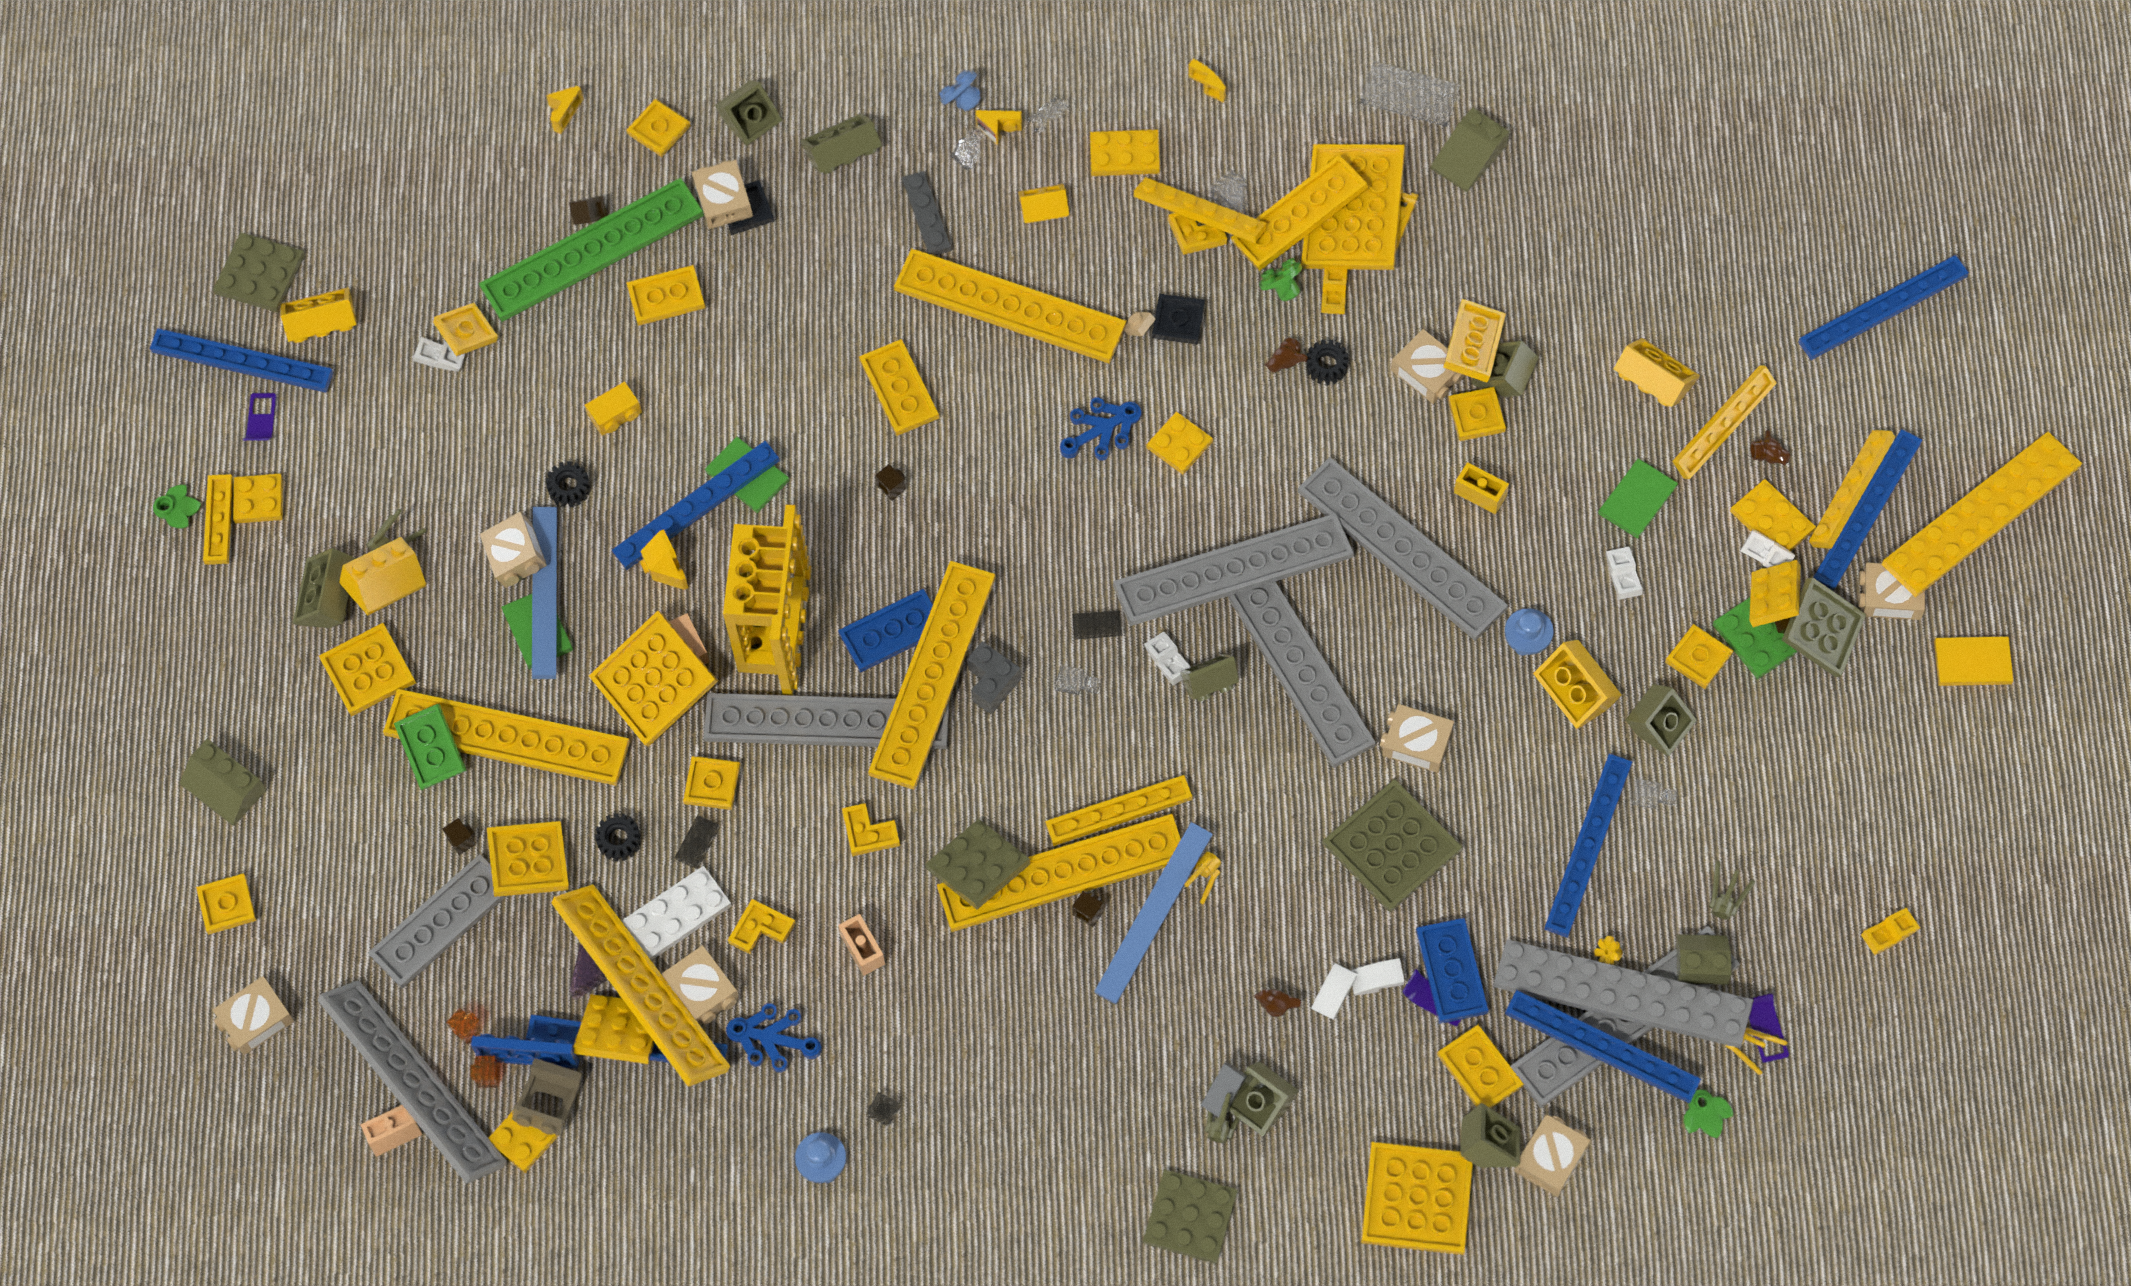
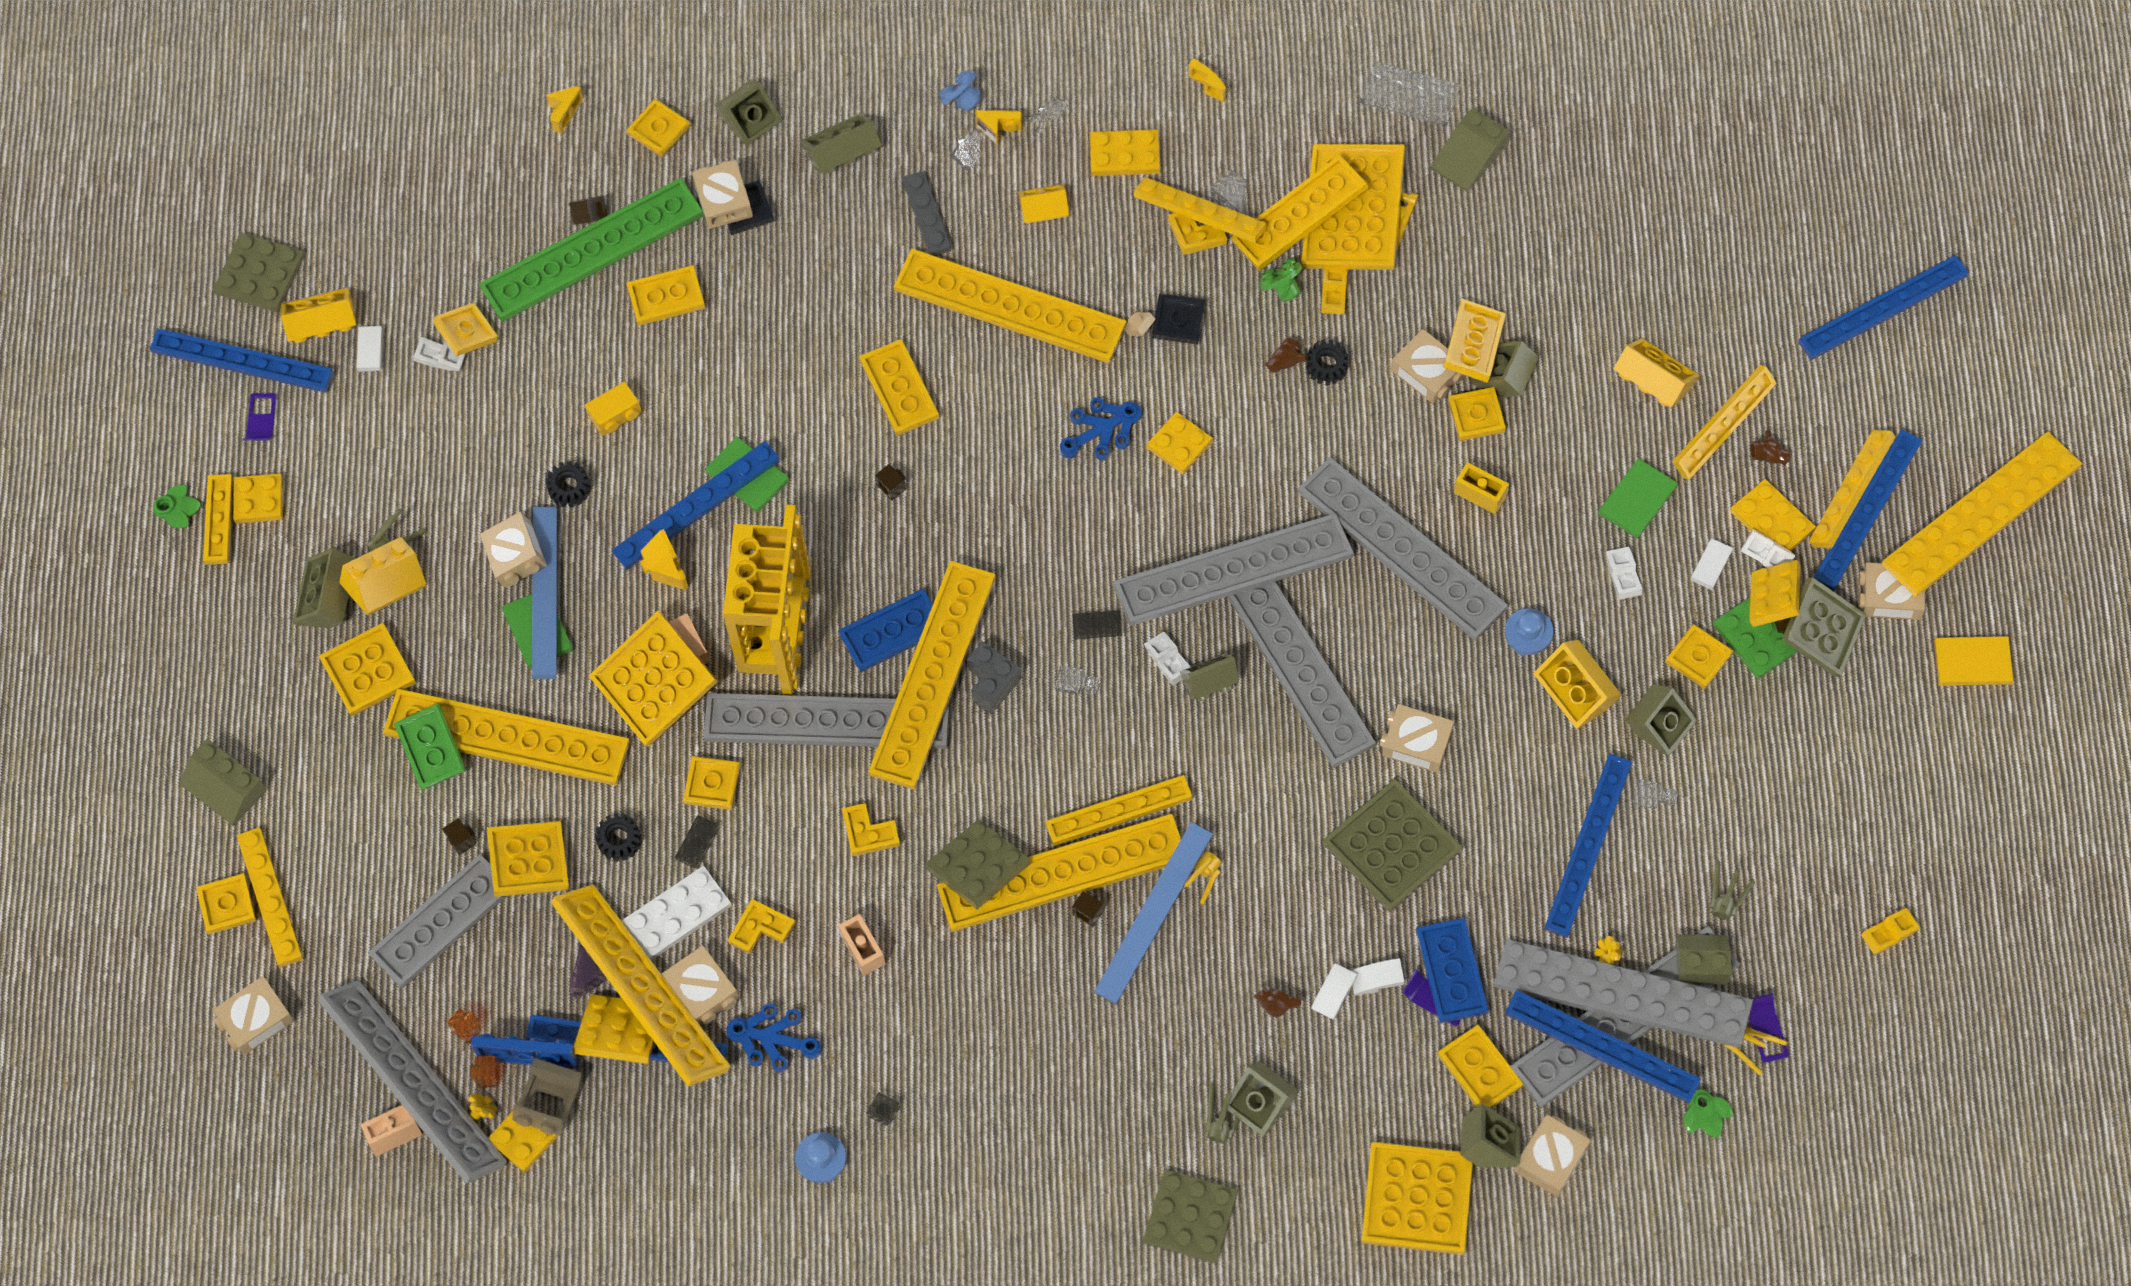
tile [1201,1062,1248,1118] -> none
none -> yellow plate [236,827,303,968]
none -> white tile [356,326,383,372]
none -> yellow plant [468,1093,498,1120]
none -> white tile [1691,538,1733,590]

